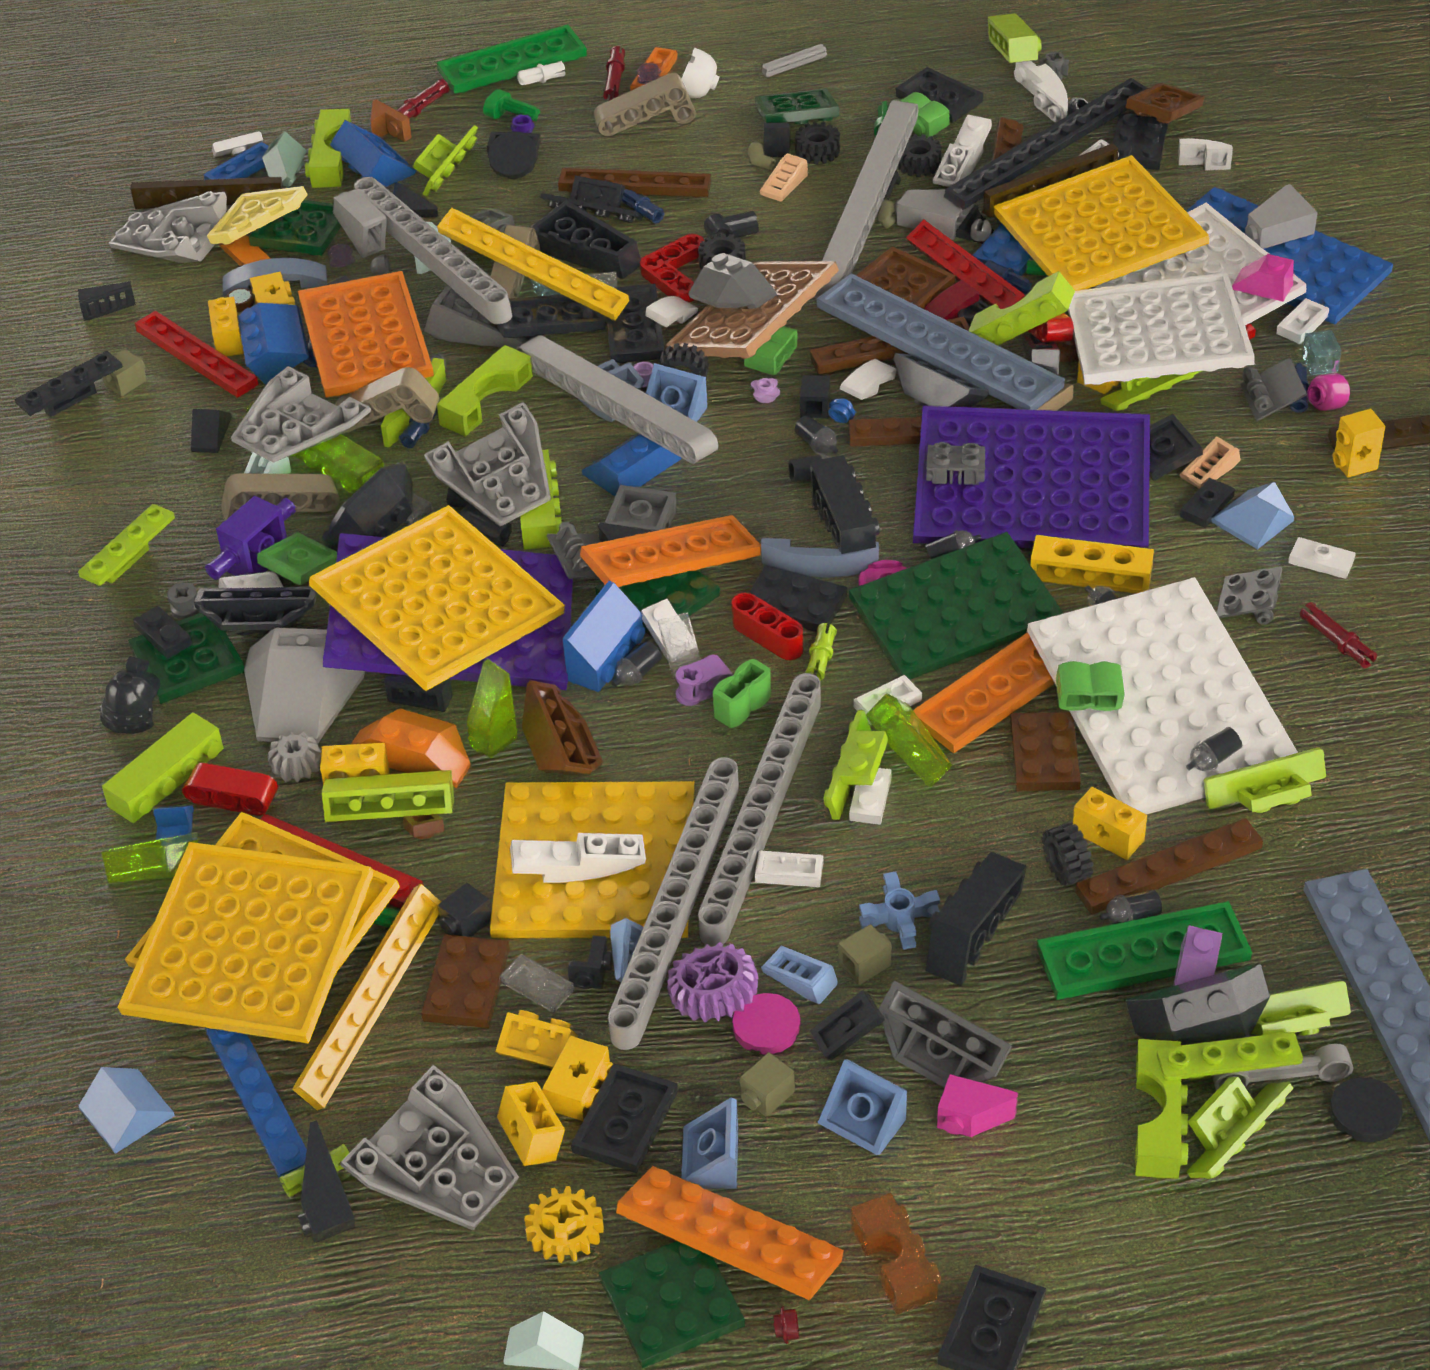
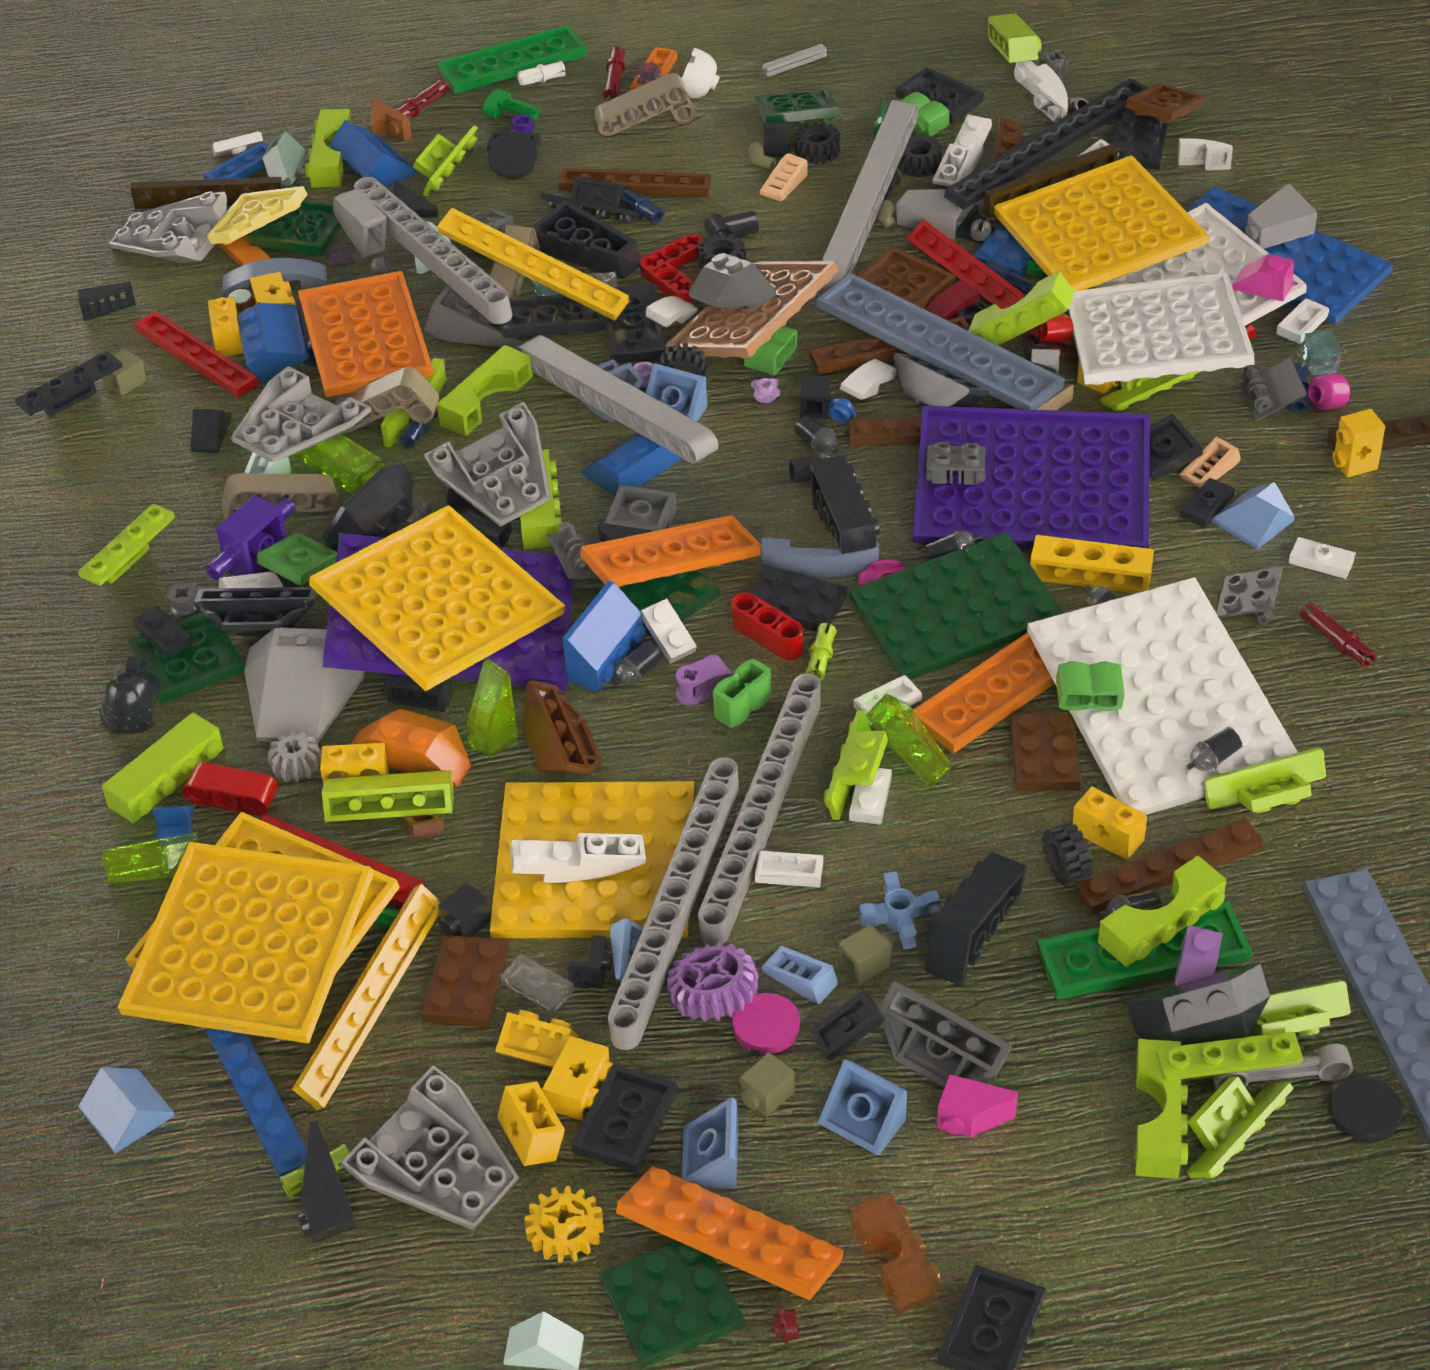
clear plate [657,612,701,680] -> none
none -> lime arch [1098,856,1227,967]

